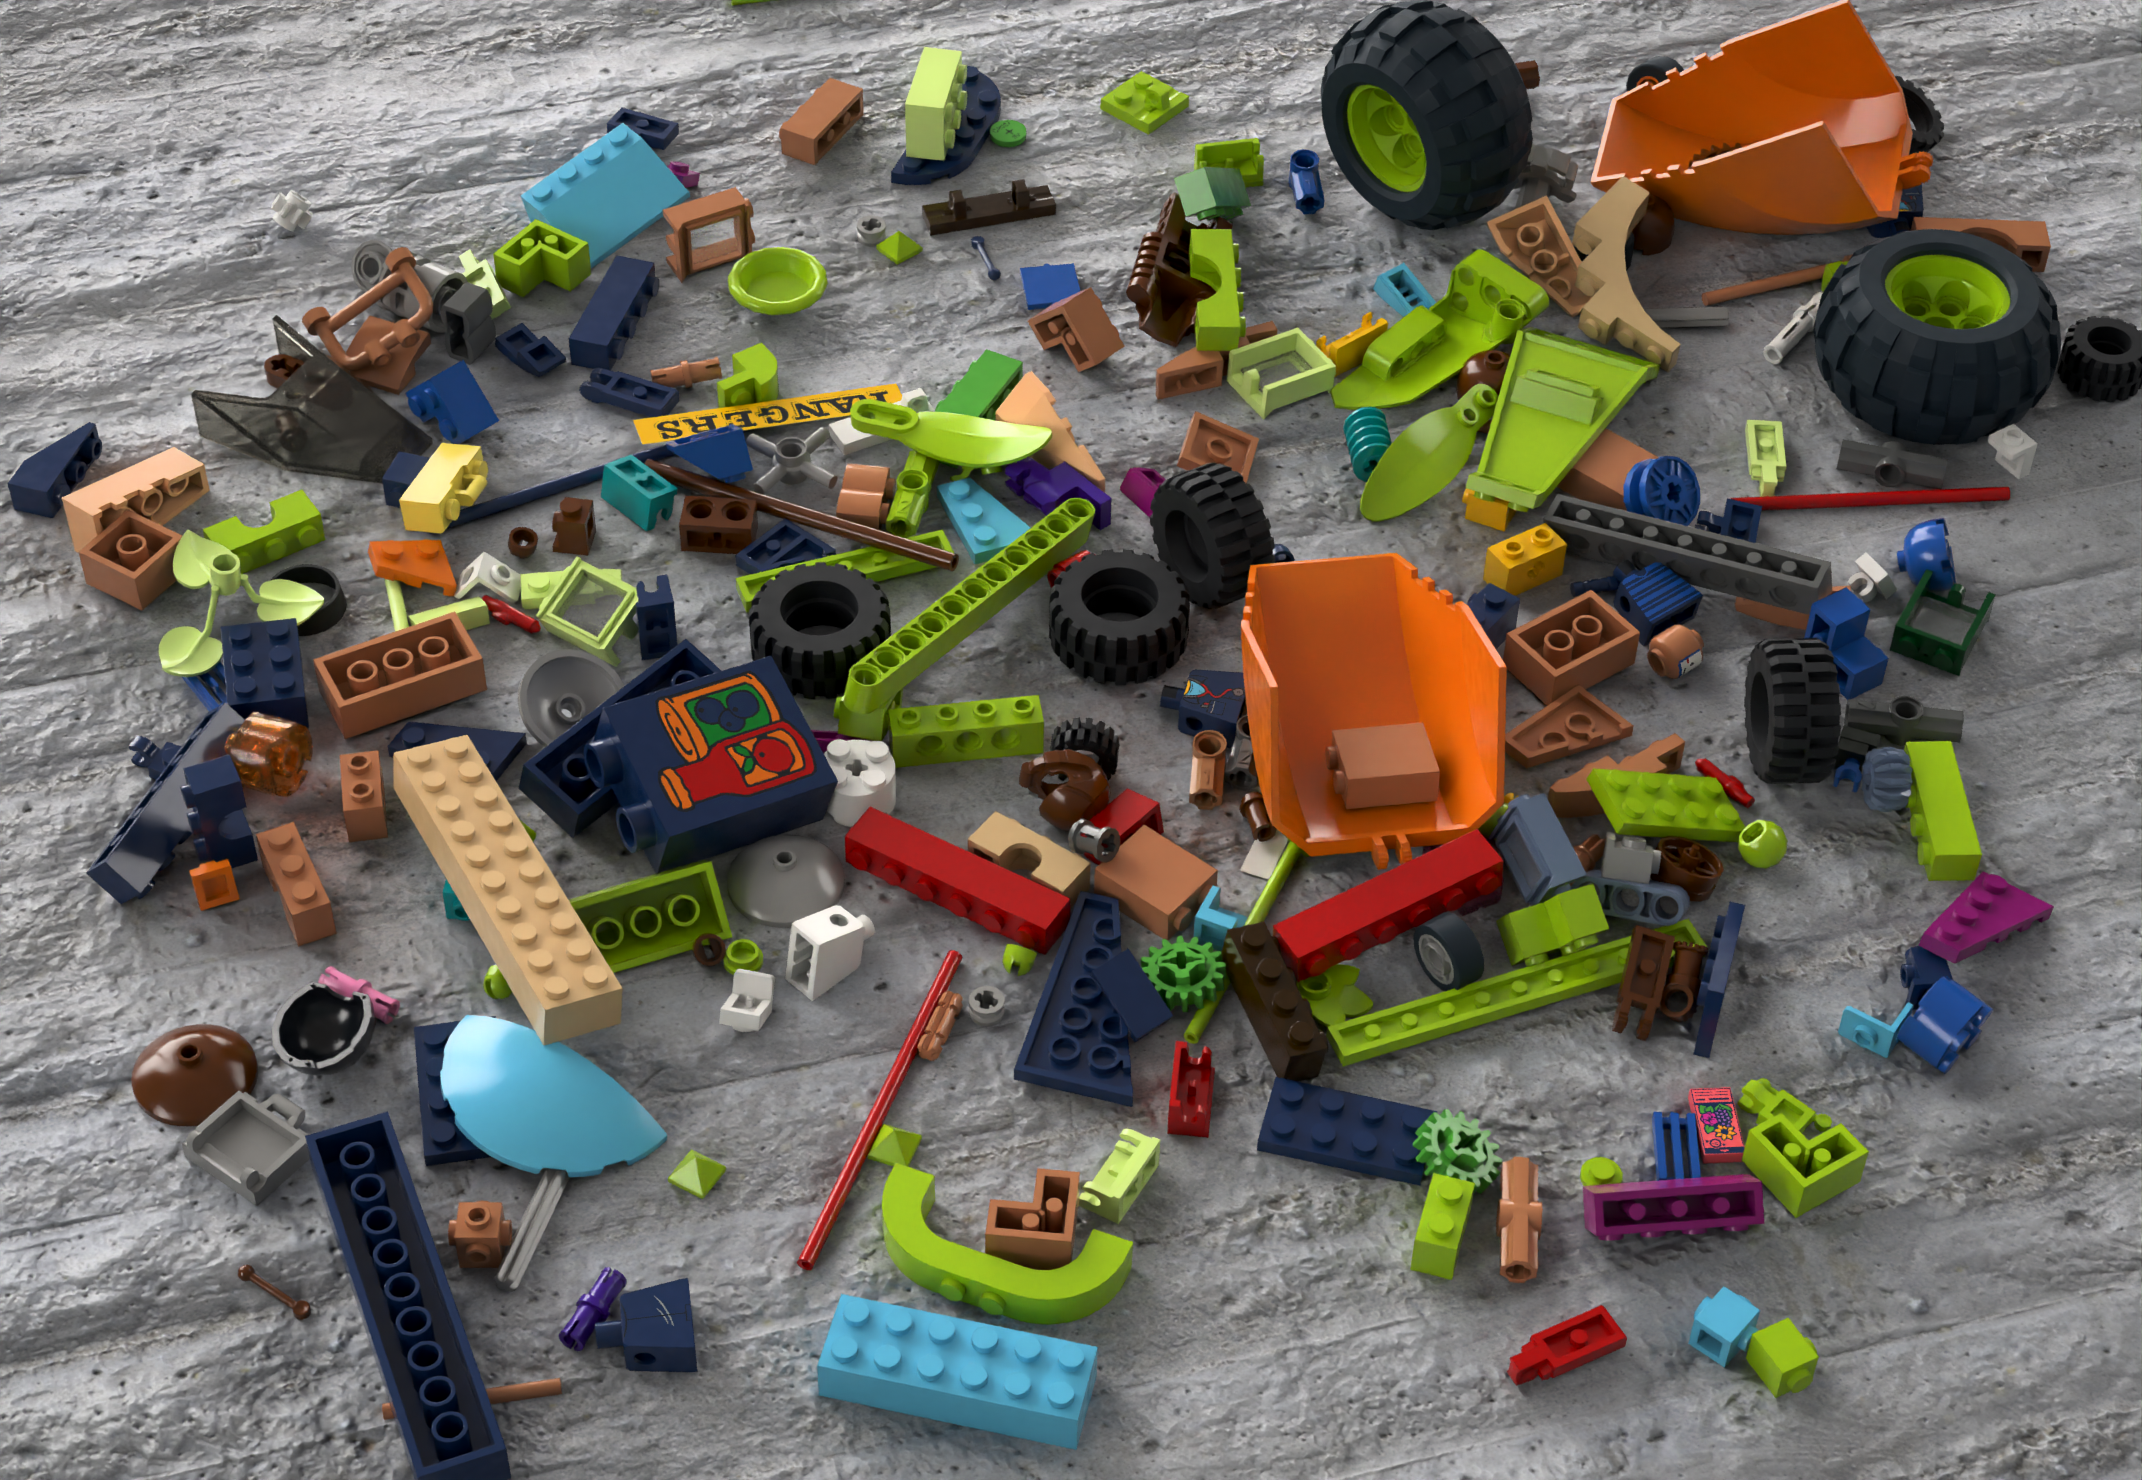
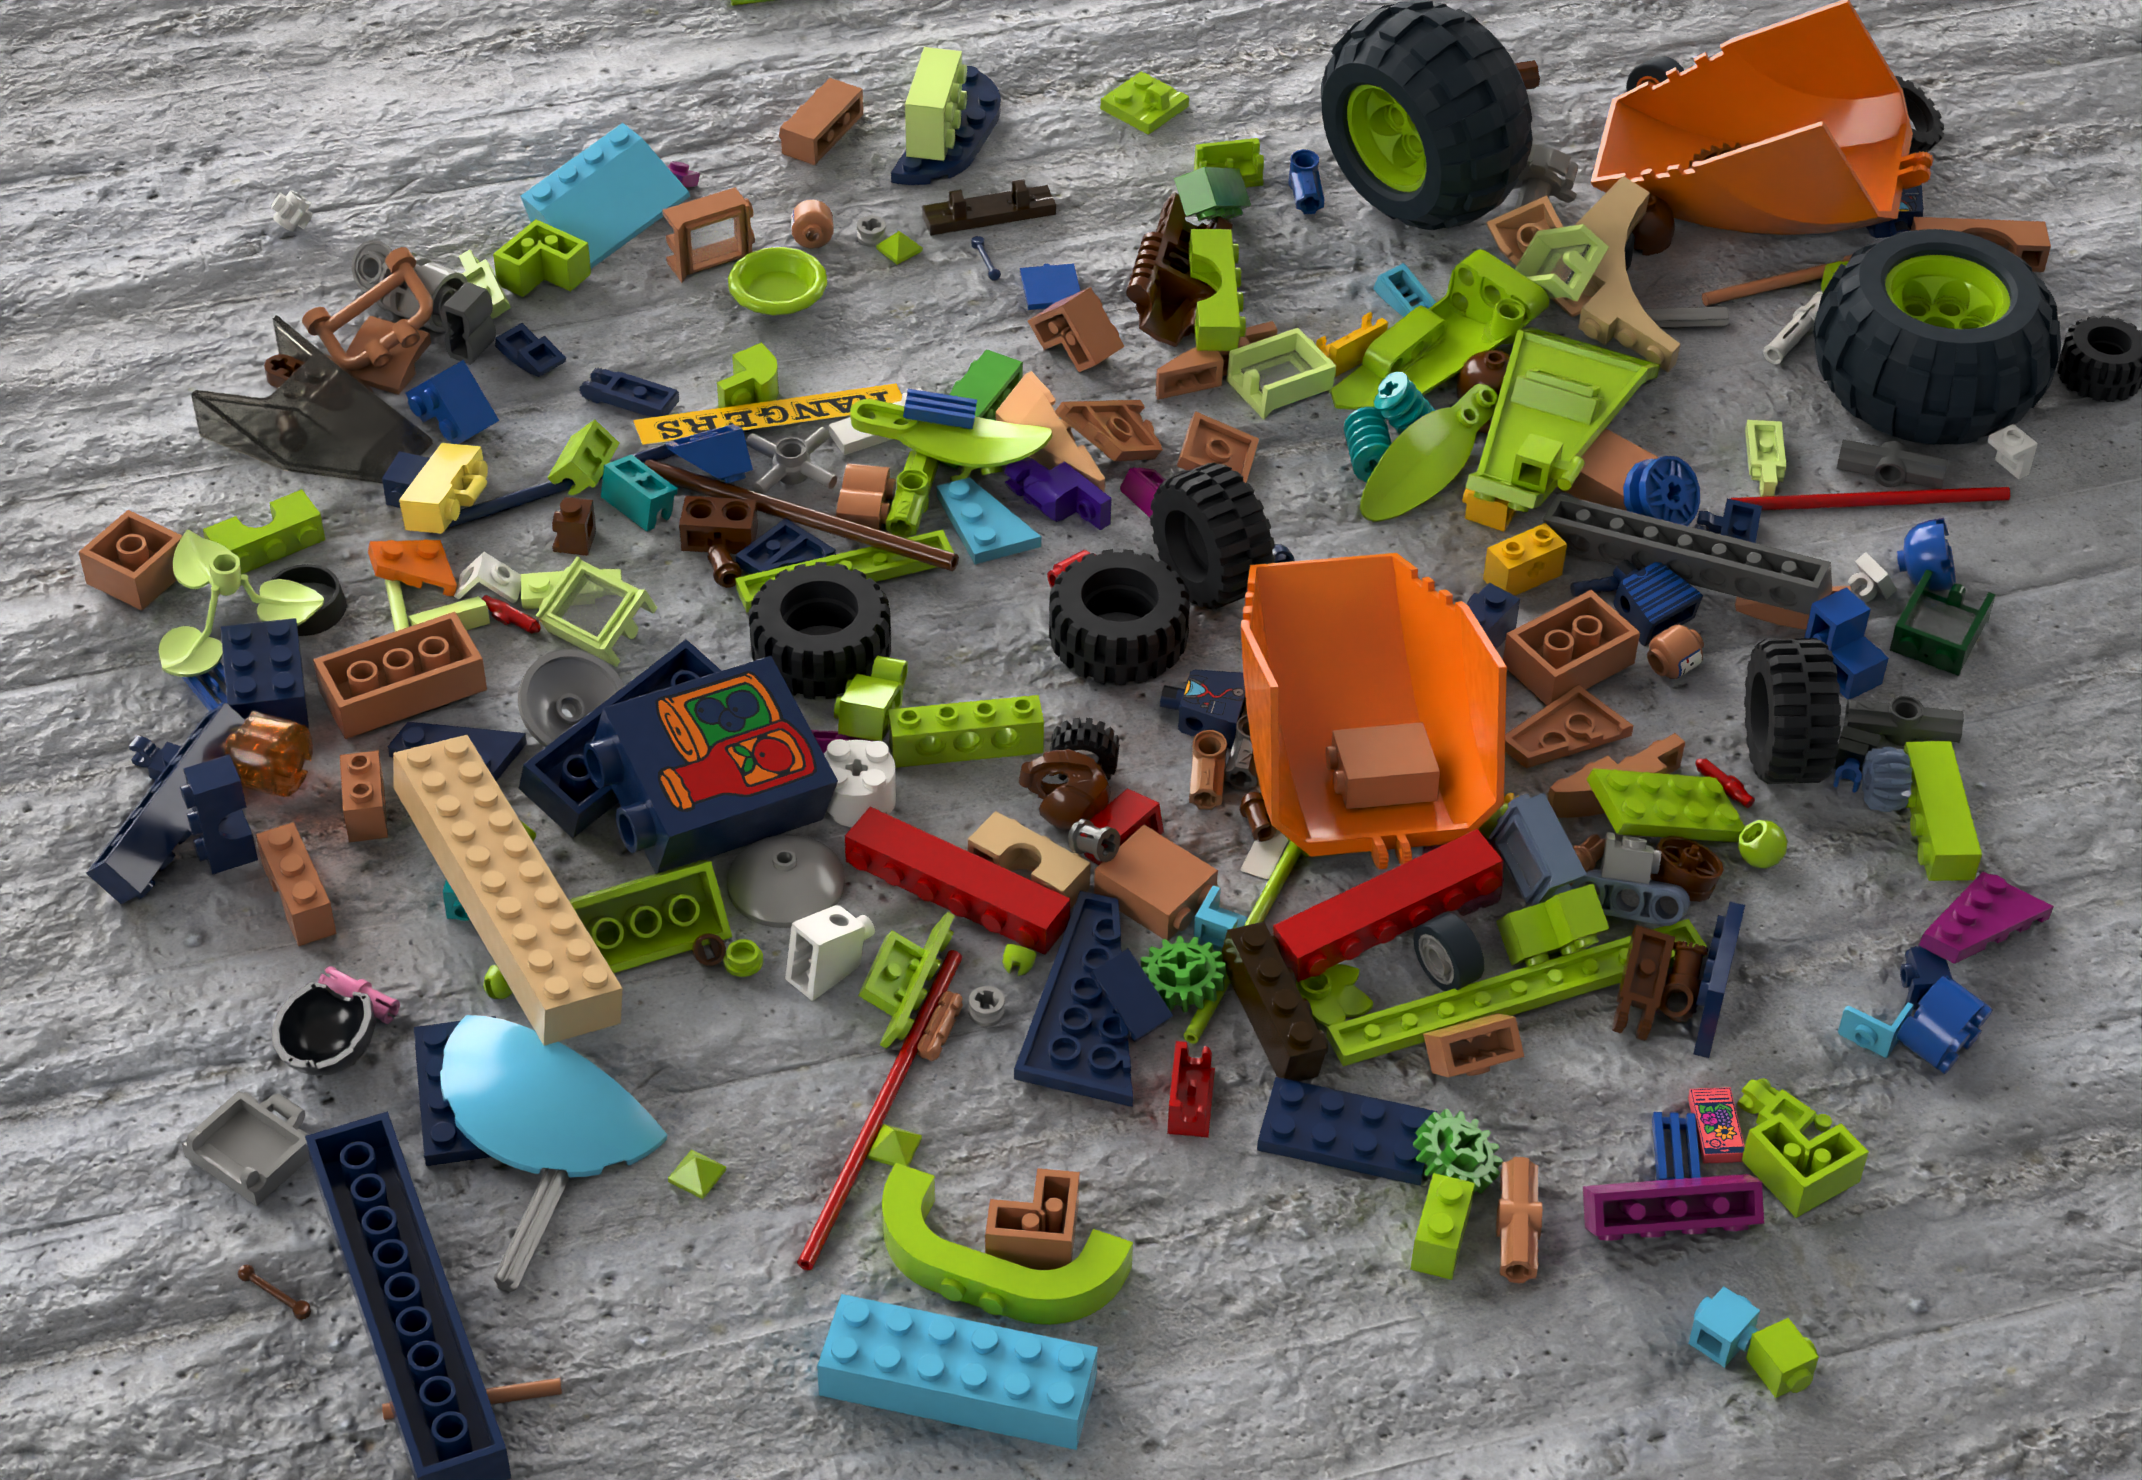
dark blue slope [7,422,102,518] -> none
light nougat wedge [62,447,210,553] -> none
reddish brown dish [131,1024,258,1127] -> none
orange tile [189,859,240,911] -> none
nougat brick [448,1200,512,1268] -> none
reddish brown hinge [508,527,538,559] -> none
dark purple pin [559,1267,627,1351] -> none
dark blue brick [568,255,659,371] -> none
dark blue torso [595,1278,698,1372] -> none
dark blue plate [607,107,679,150] -> none
dark blue hinge [636,574,678,661] -> none
nougat pin [650,357,722,388] -> none
white bracket [719,969,775,1032] -> none
lime beam [843,498,1095,714] -> none
bright green piece [990,120,1027,147] -> none
yellowish green hinge [1078,1129,1160,1224] -> none
red hinge [1507,1305,1627,1386] -> none
lime plate [1580,1157,1623,1186] -> none
none -> lime hinge [547,419,620,495]
none -> reddish brown pin [707,544,742,588]
none -> nougat head [791,199,834,249]
none -> lime bracket [858,912,955,1049]
none -> blue tile [903,388,977,429]
none -> nougat wing [1055,400,1163,461]
none -> teal piece [1374,372,1435,435]
none -> nougat brick [1423,1013,1524,1077]
none -> lime brick [1511,433,1585,494]
none -> yellowish green window [1515,224,1609,301]

